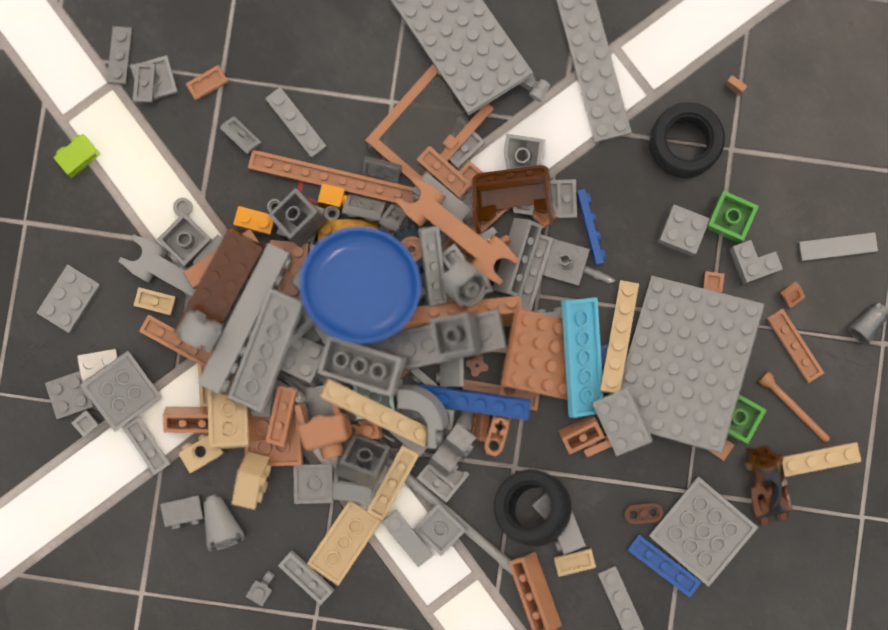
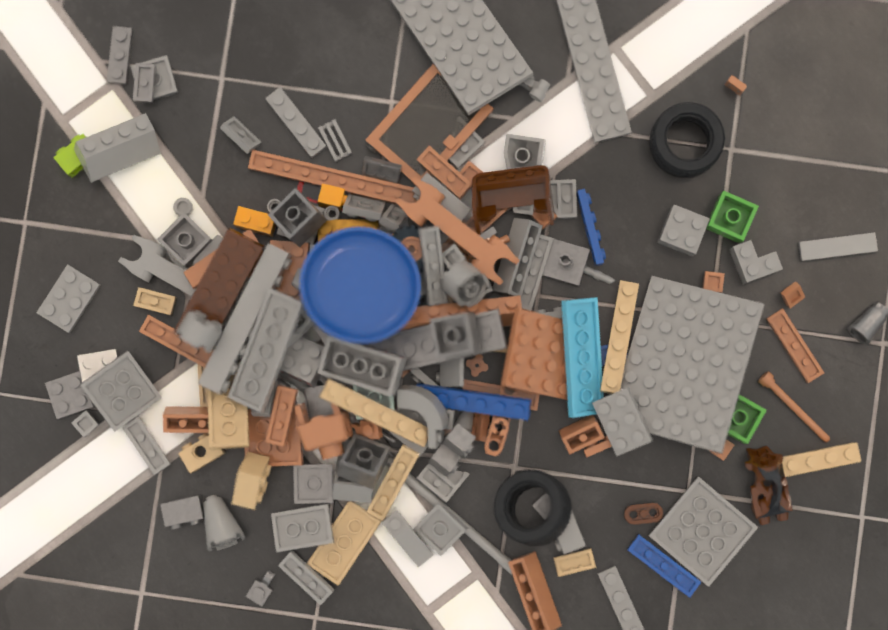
nougat plate [186,65,228,101] -> none
none -> light grey slope [74,113,160,183]
none -> light grey plate [271,504,334,552]
none -> light grey tile [318,119,352,162]

